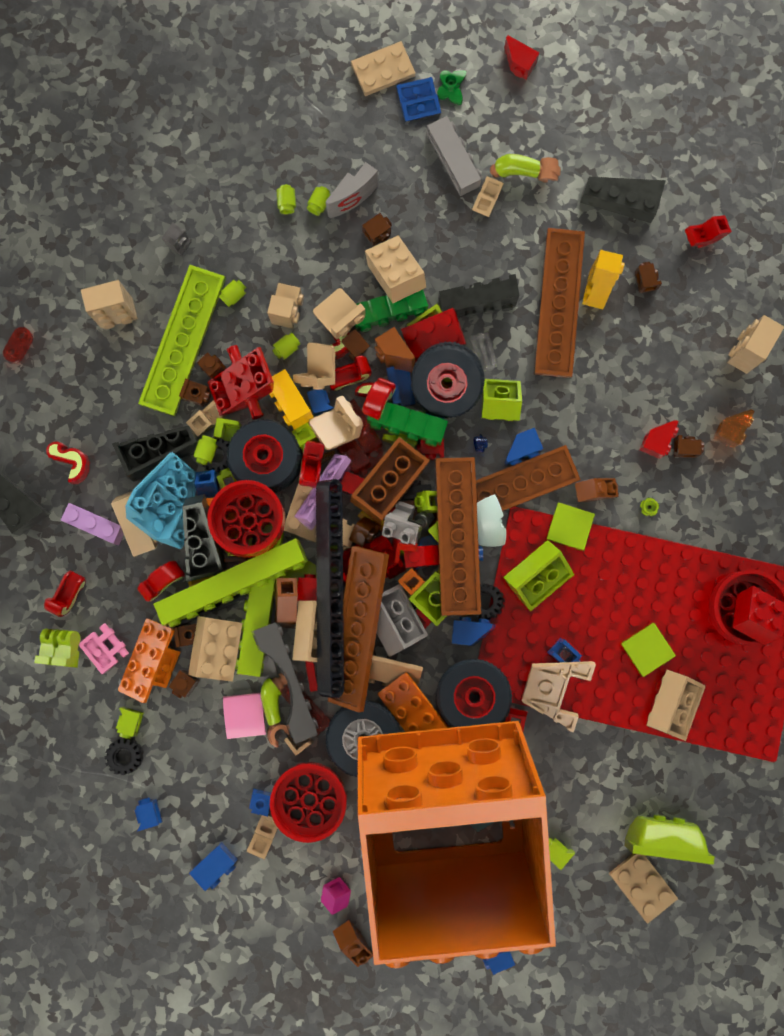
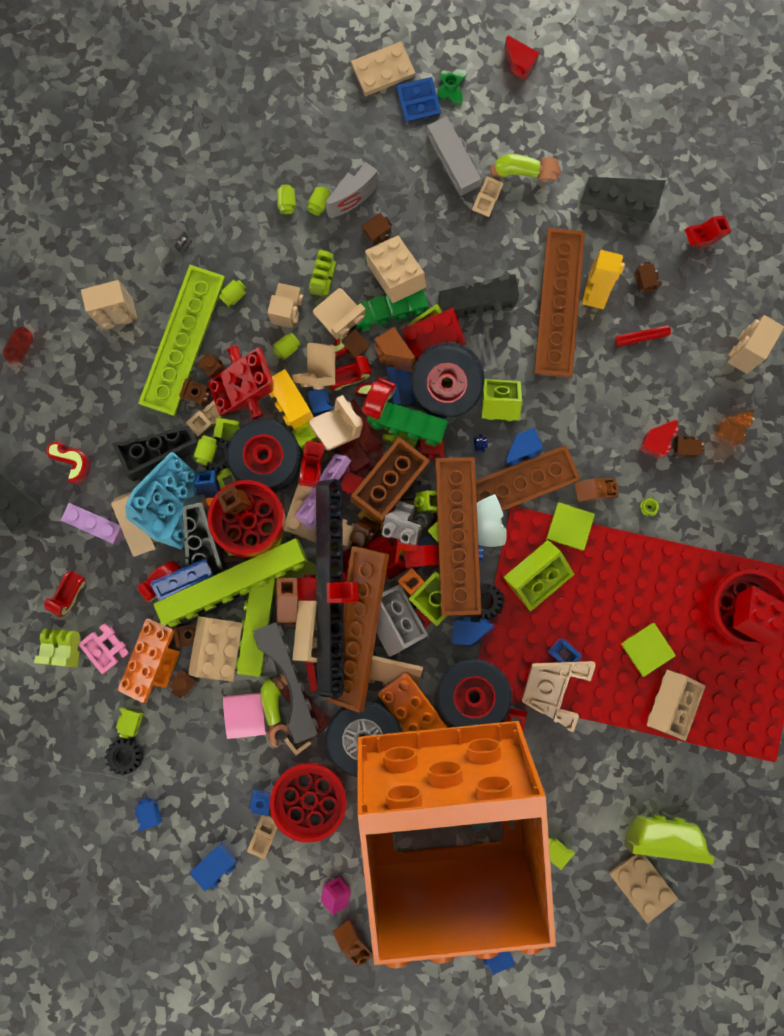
none -> tile [151,558,214,601]
none -> reddish brown brick [217,485,251,515]
none -> lime legs [309,250,337,297]
none -> red panel [327,582,359,603]
none -> red axle [615,325,671,346]

